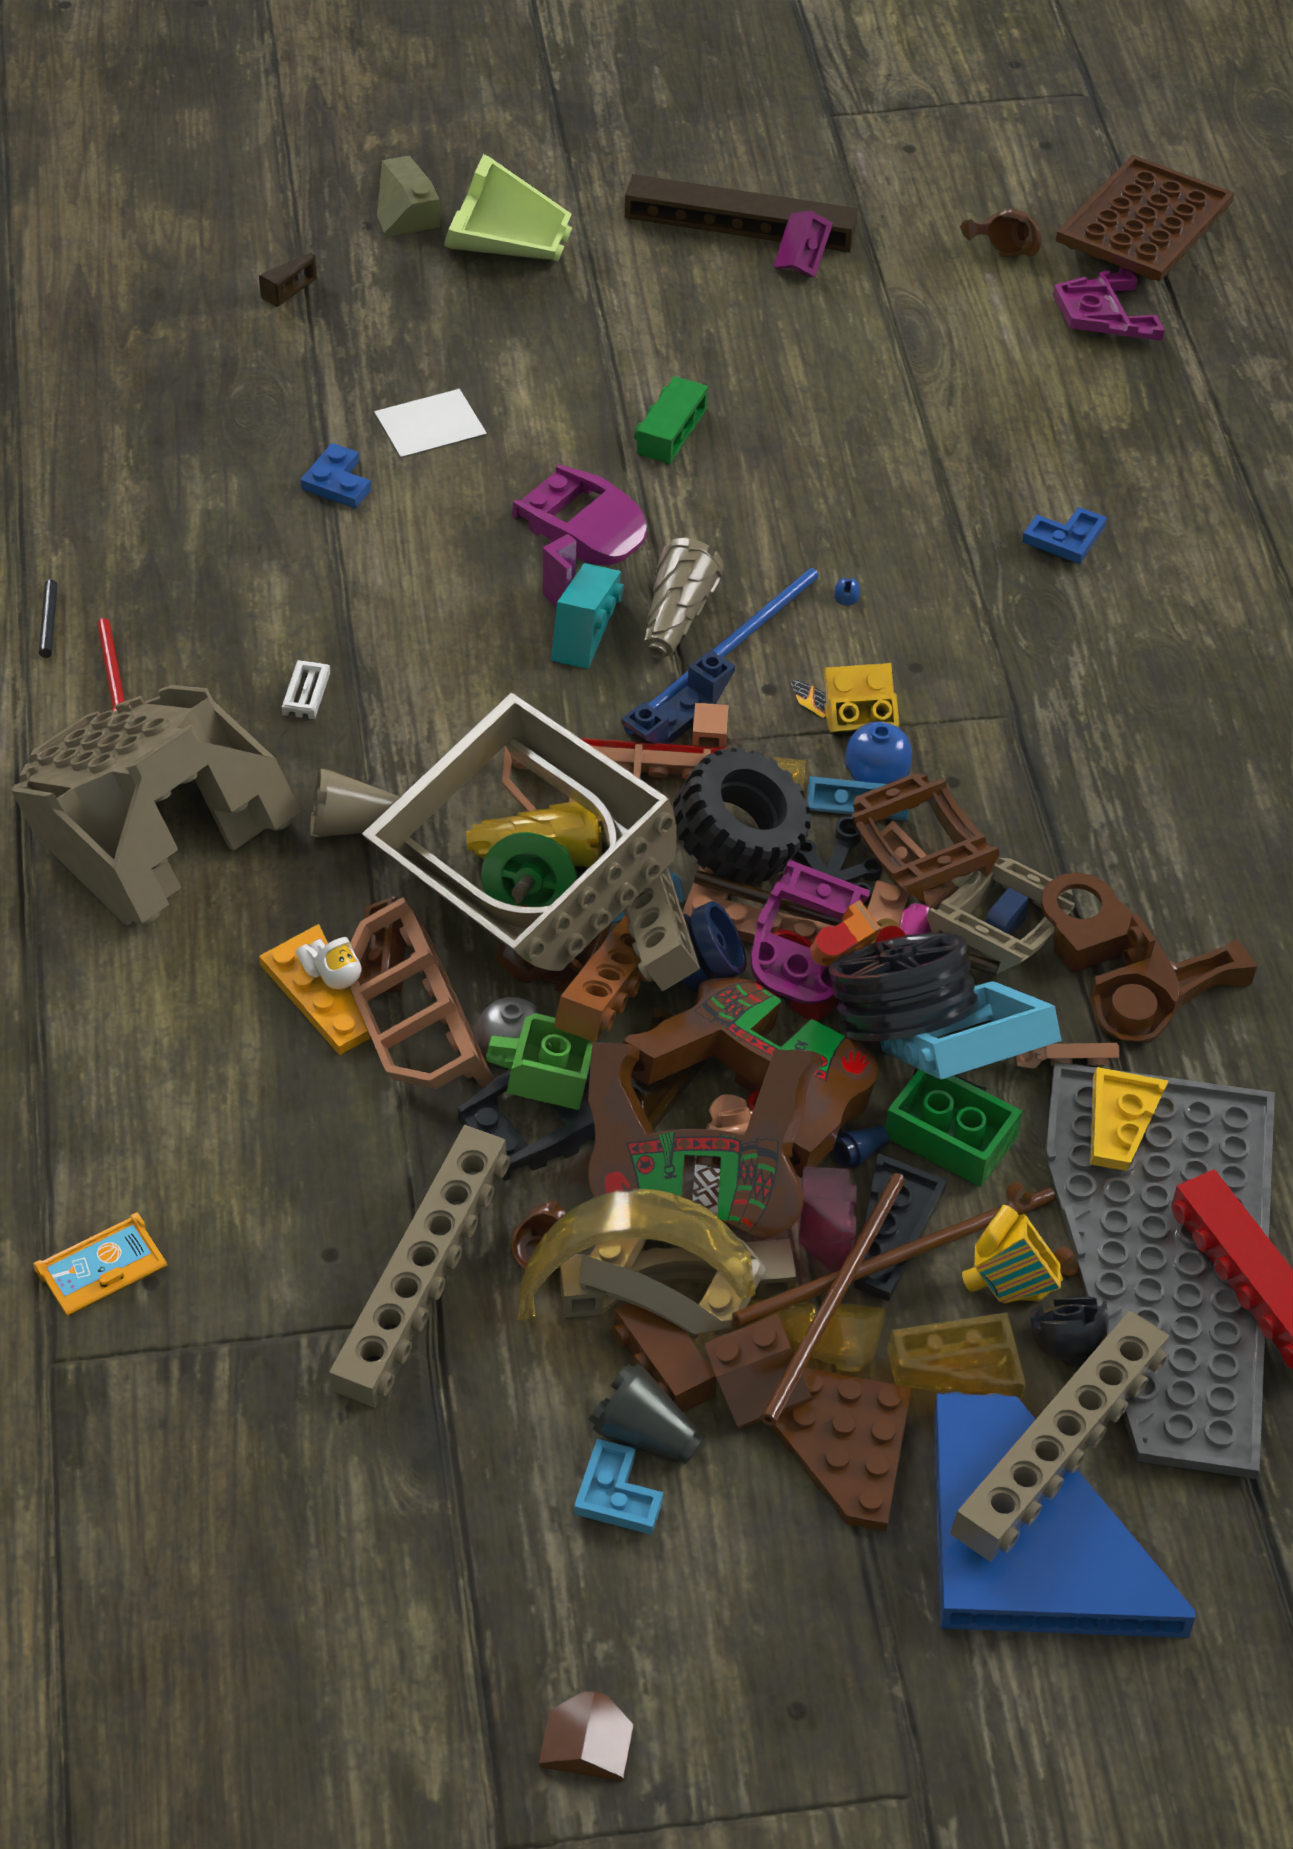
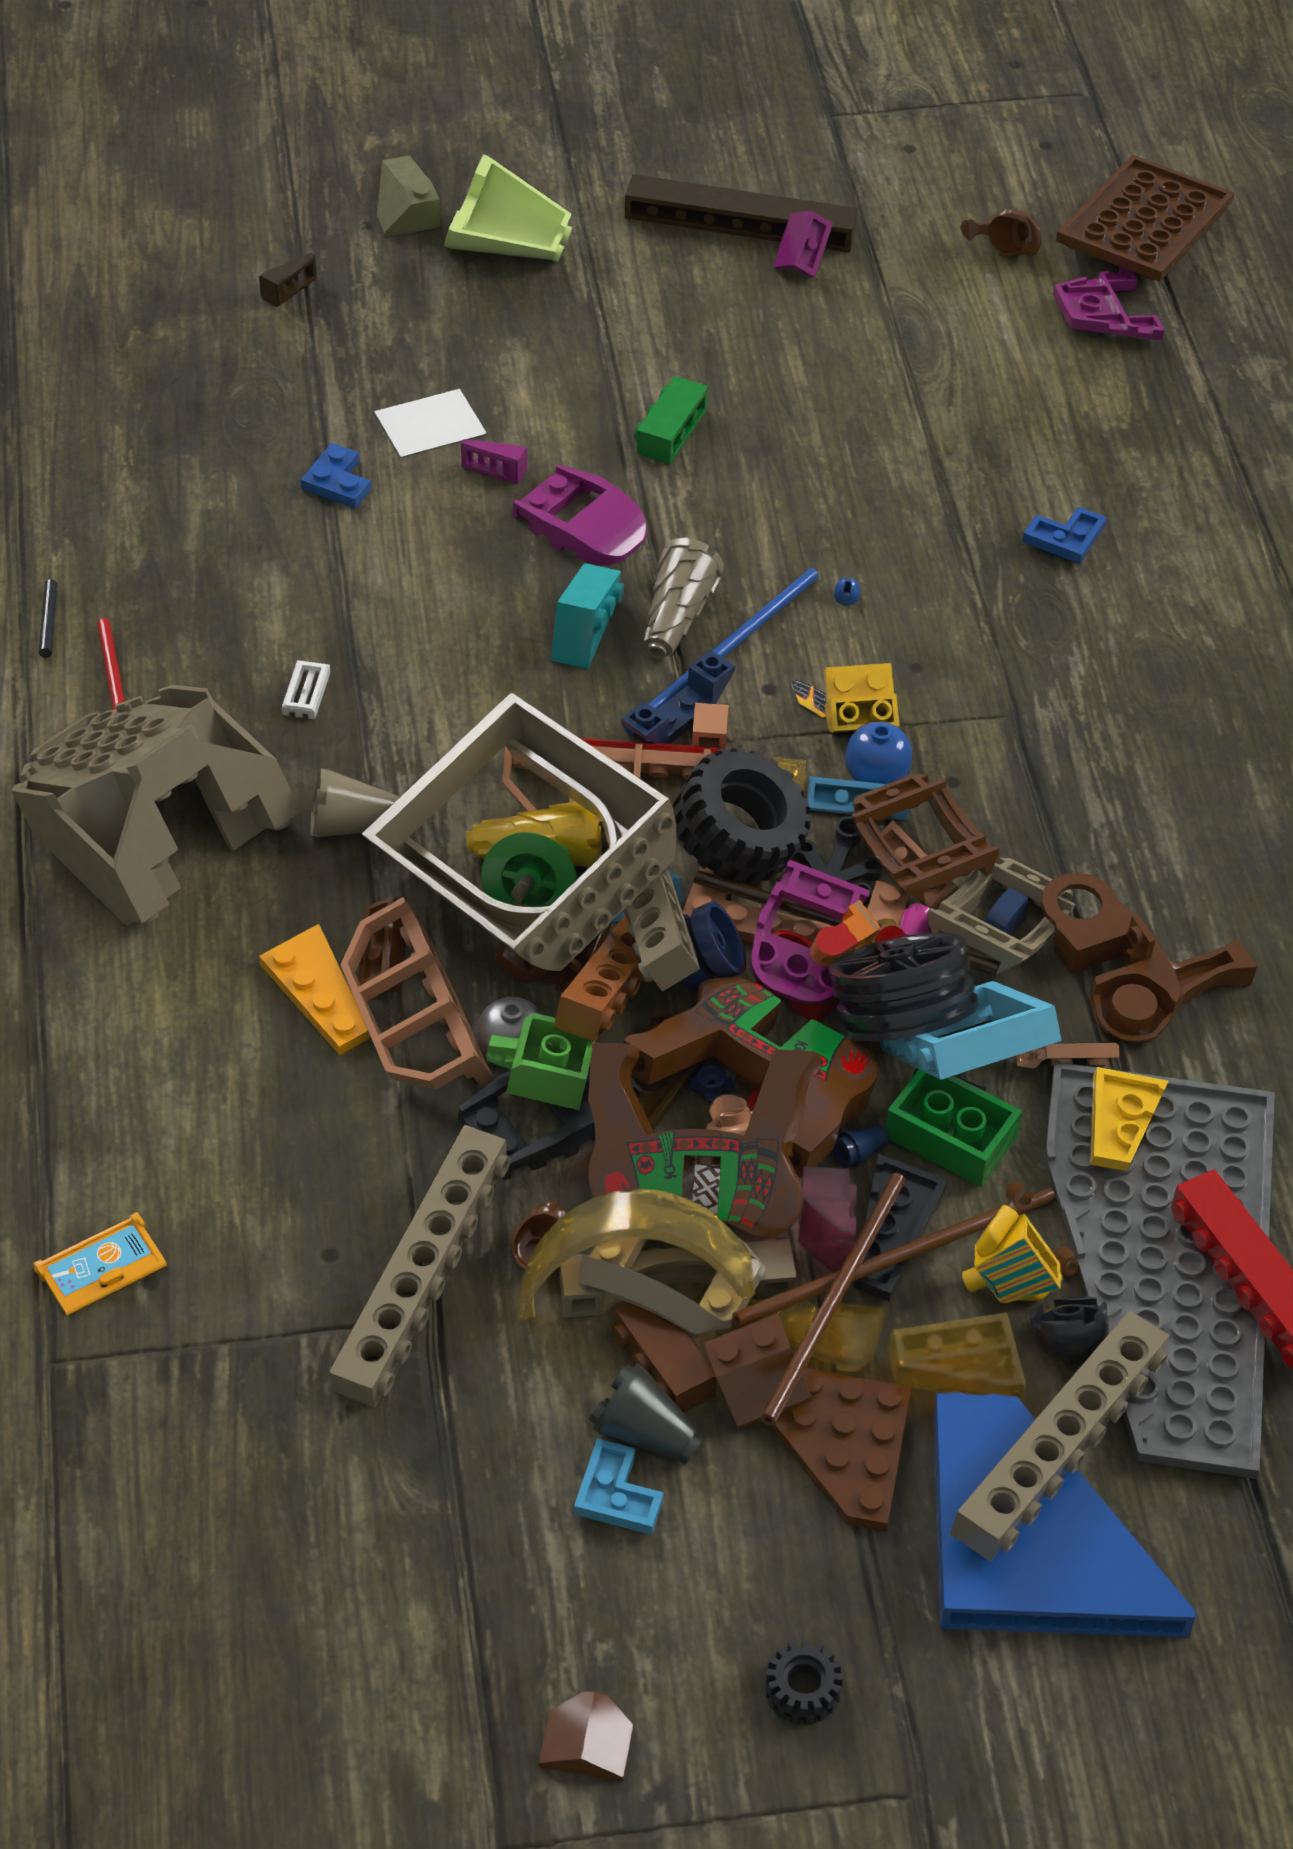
white piece [295,937,361,989] -> none
magenta panel [543,534,576,607] -> none
none -> magenta slope [461,439,528,484]
none -> dark blue plate [689,1064,734,1103]
none -> black tyre [765,1640,843,1725]

